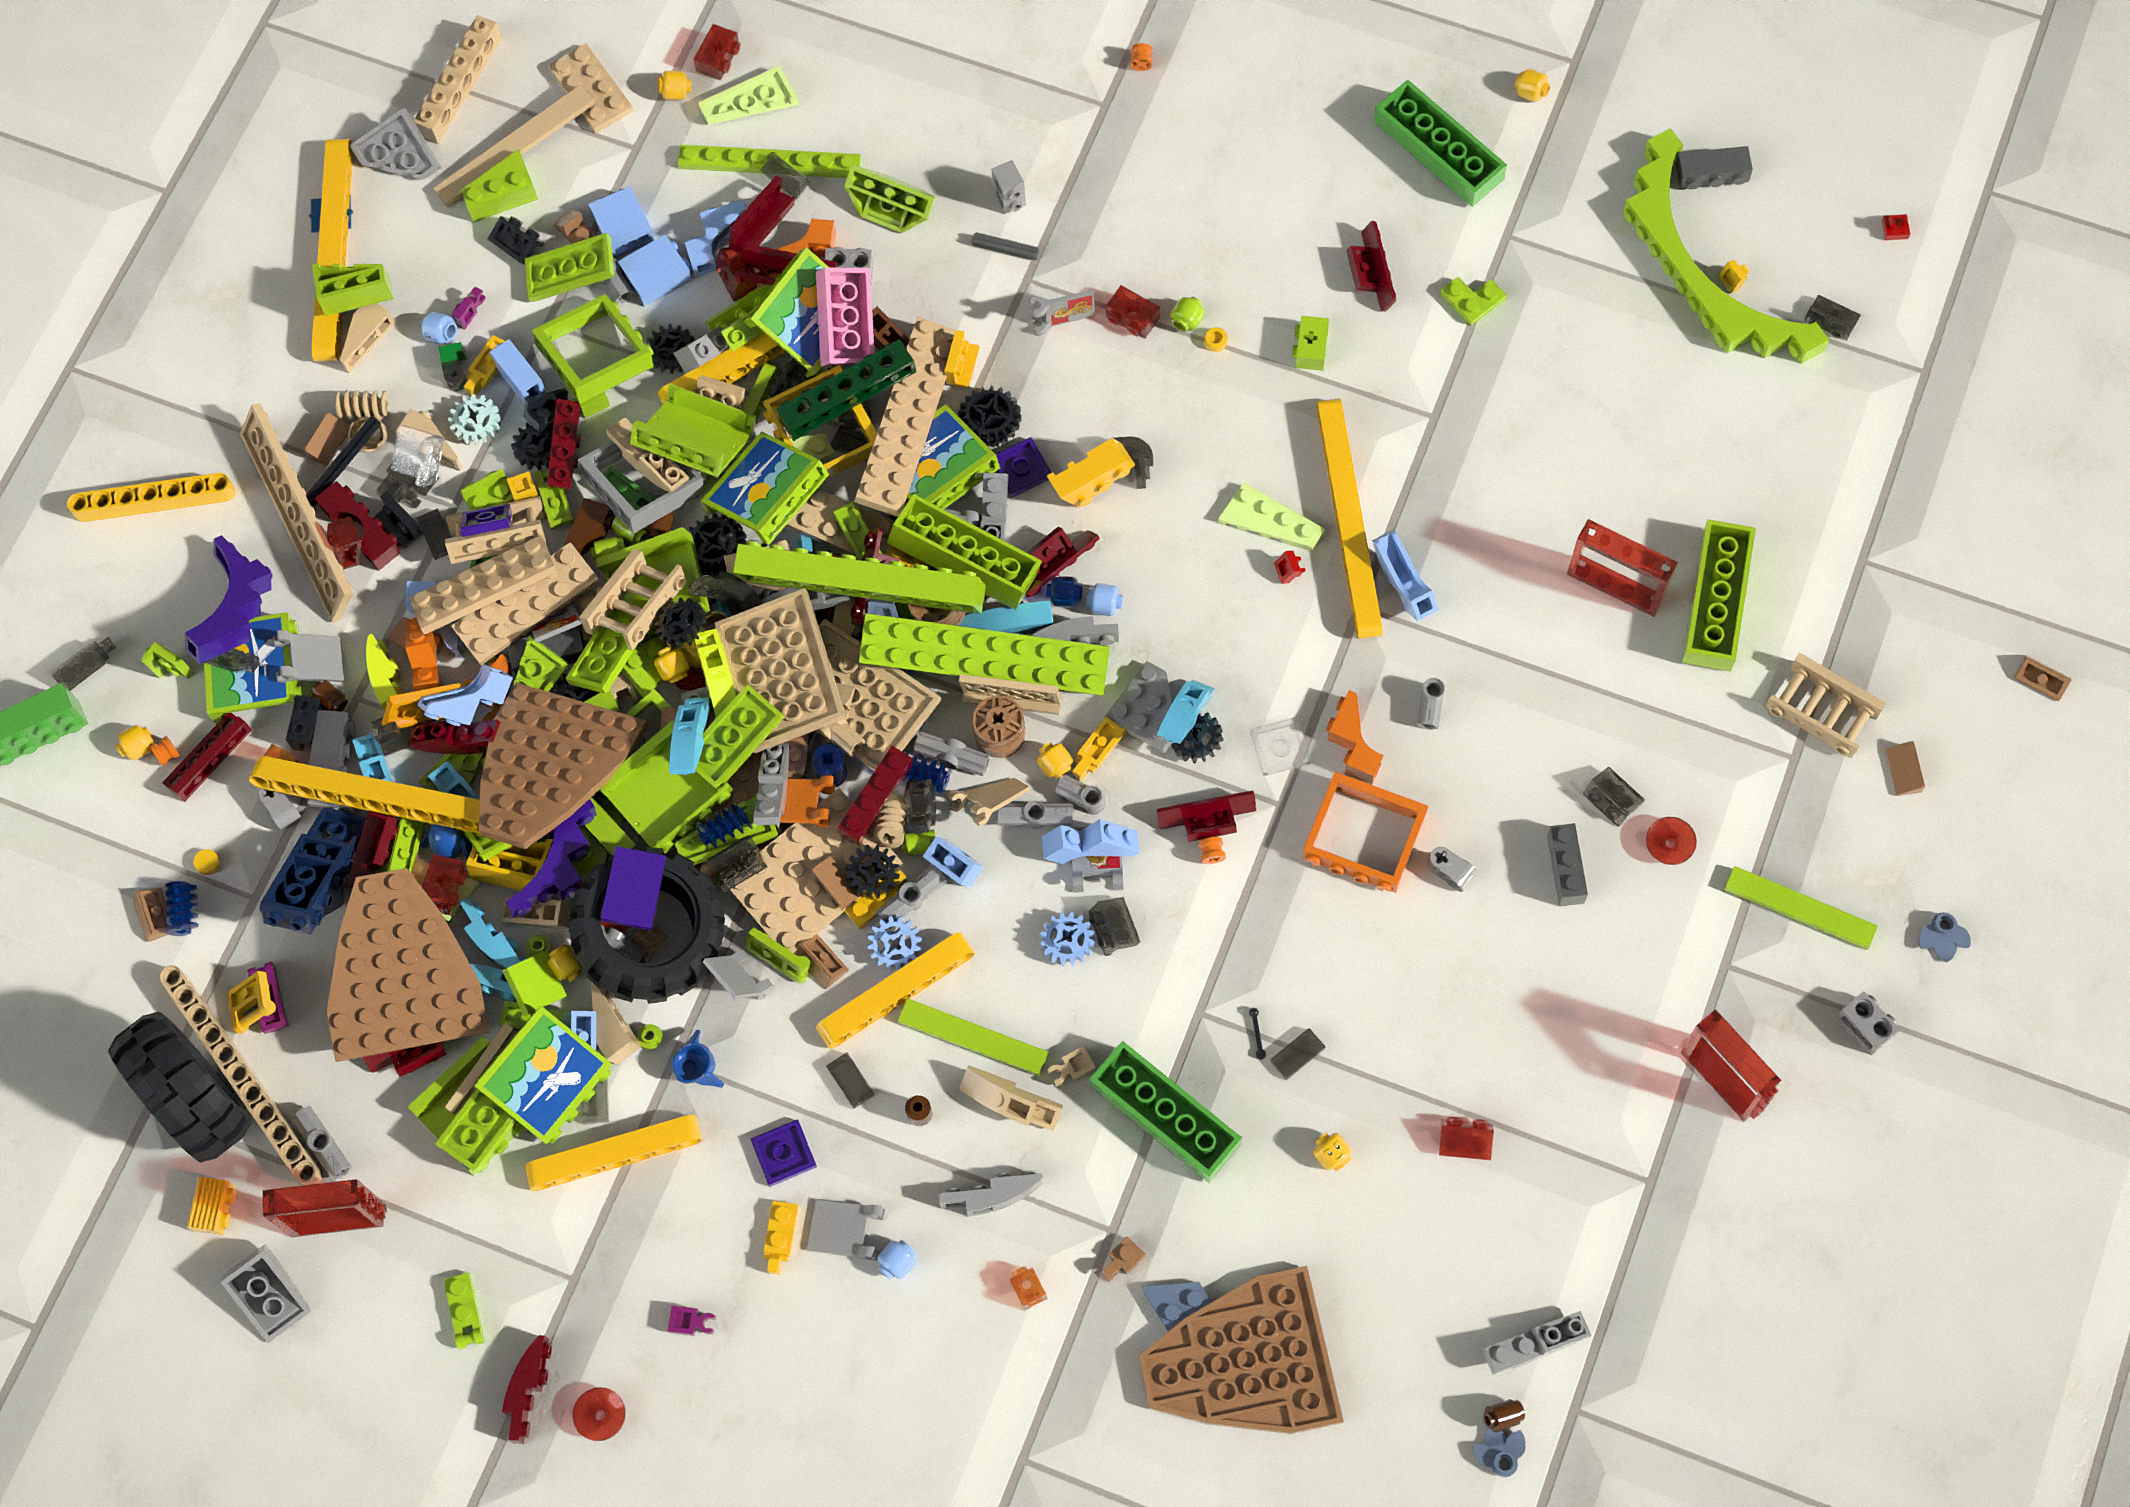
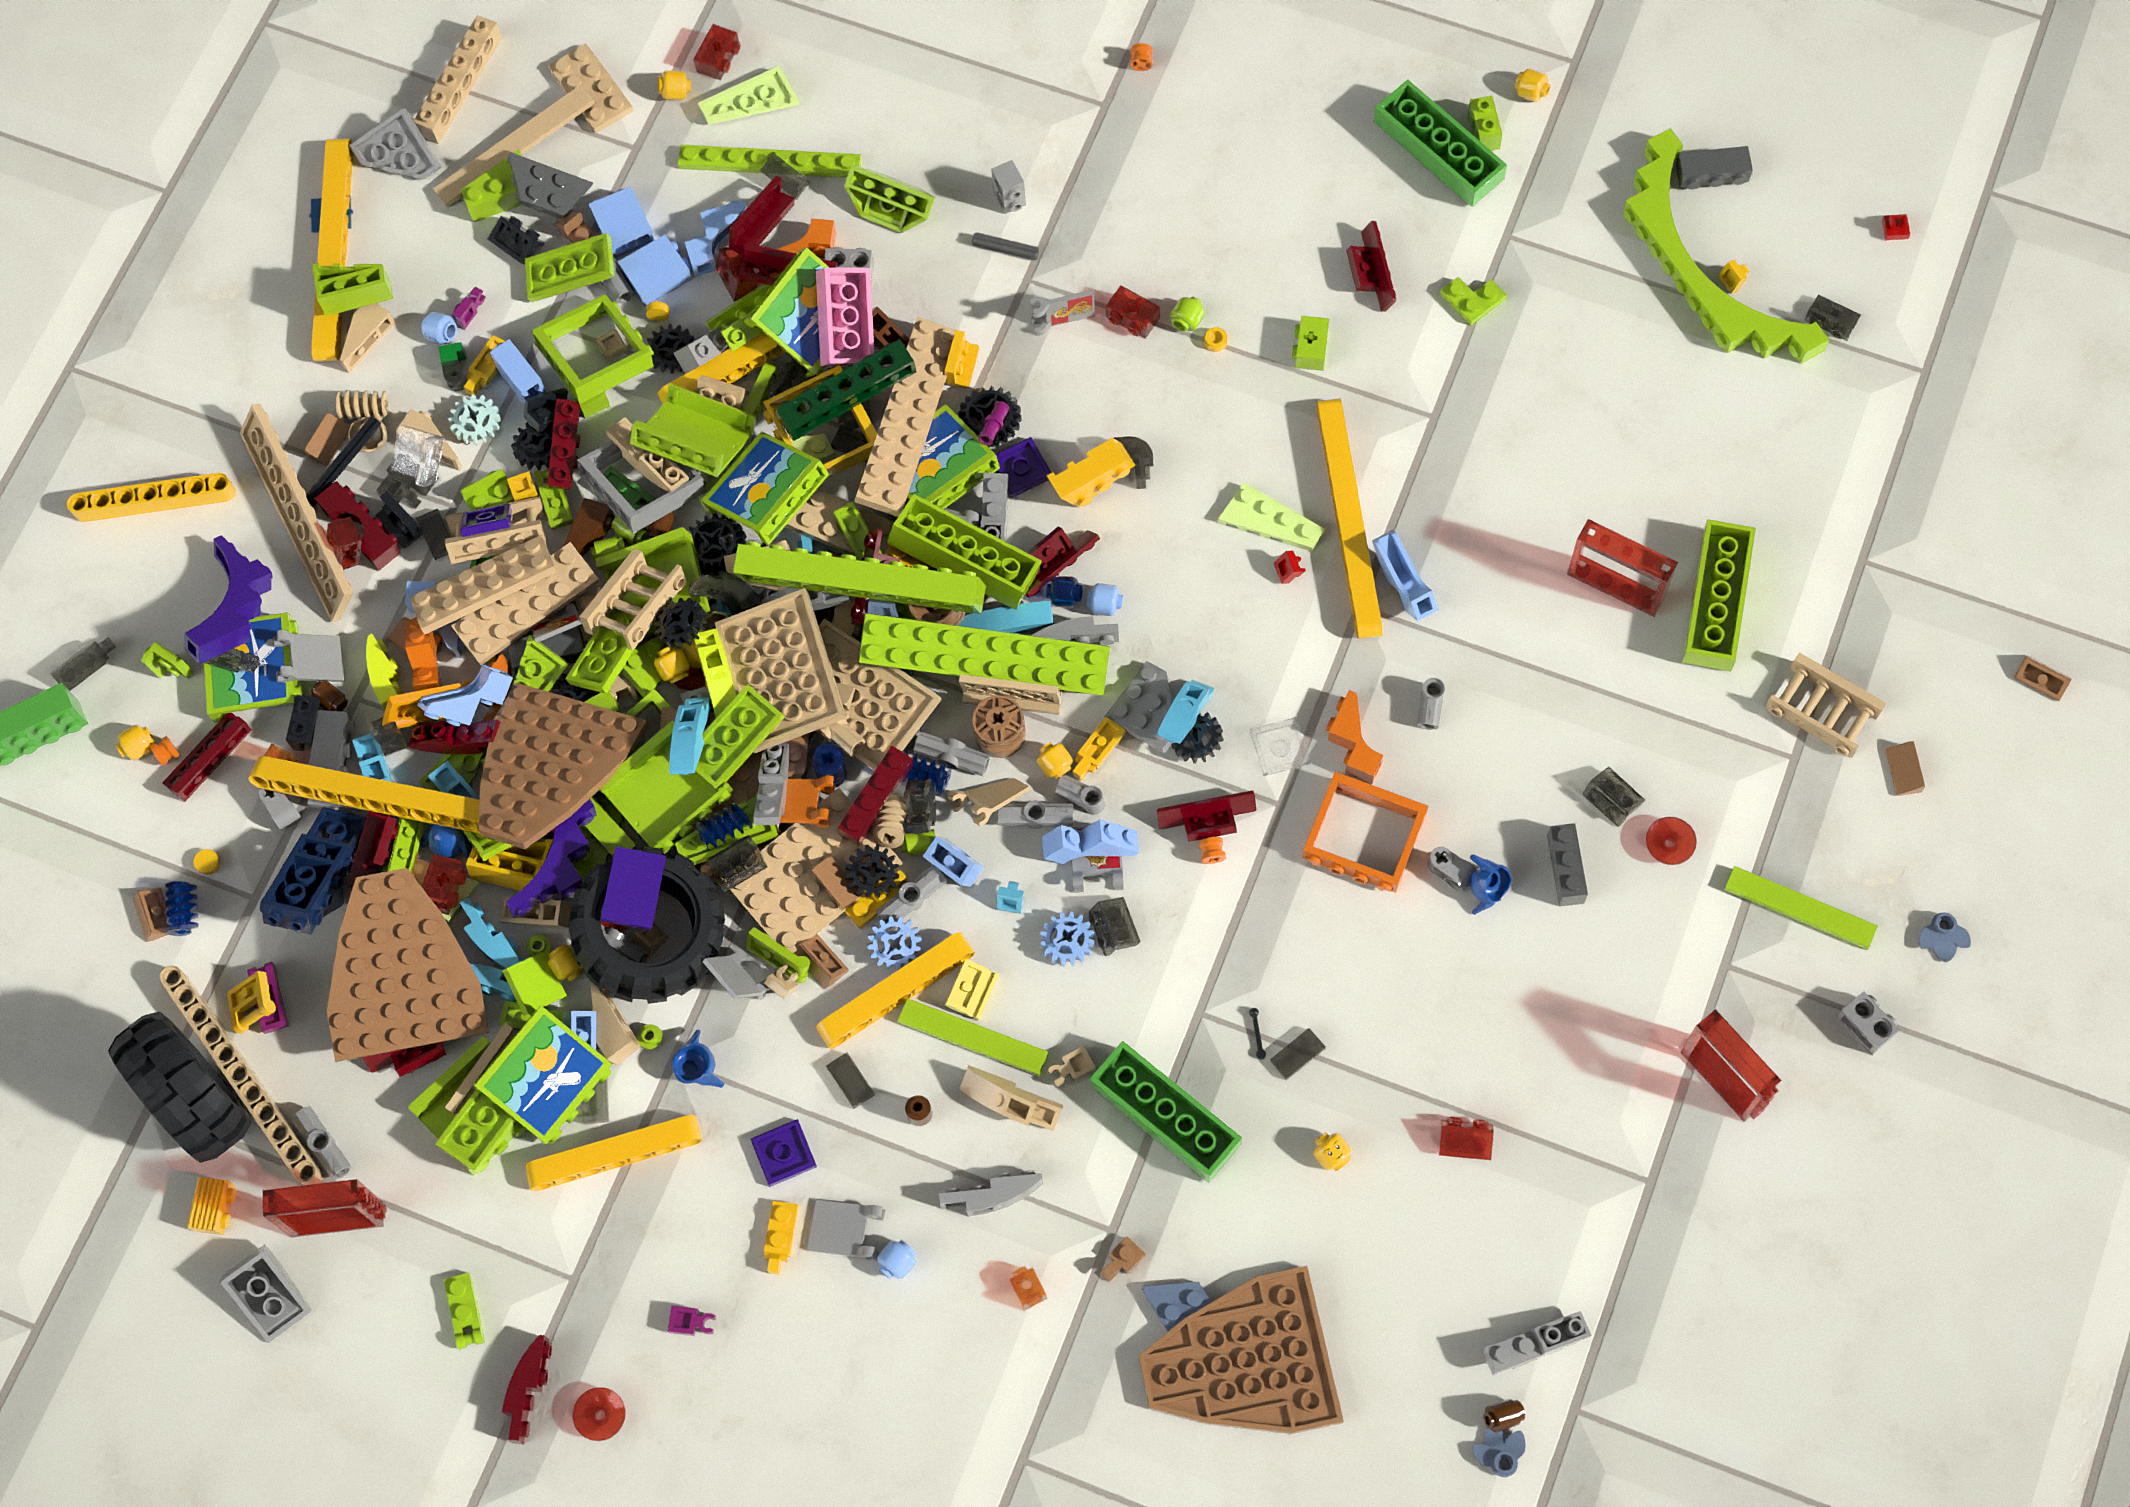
none -> dark grey wing [507,152,593,219]
none -> tan tile [596,329,628,361]
none -> yellow tile [646,301,670,322]
none -> tan tile [764,965,798,998]
none -> light yellow plate [945,959,999,1021]
none -> magenta pin [978,401,1009,445]
none -> medium azure tile [997,881,1024,914]
none -> lime brick [1468,95,1503,151]
none -> blue piece [1470,854,1512,915]

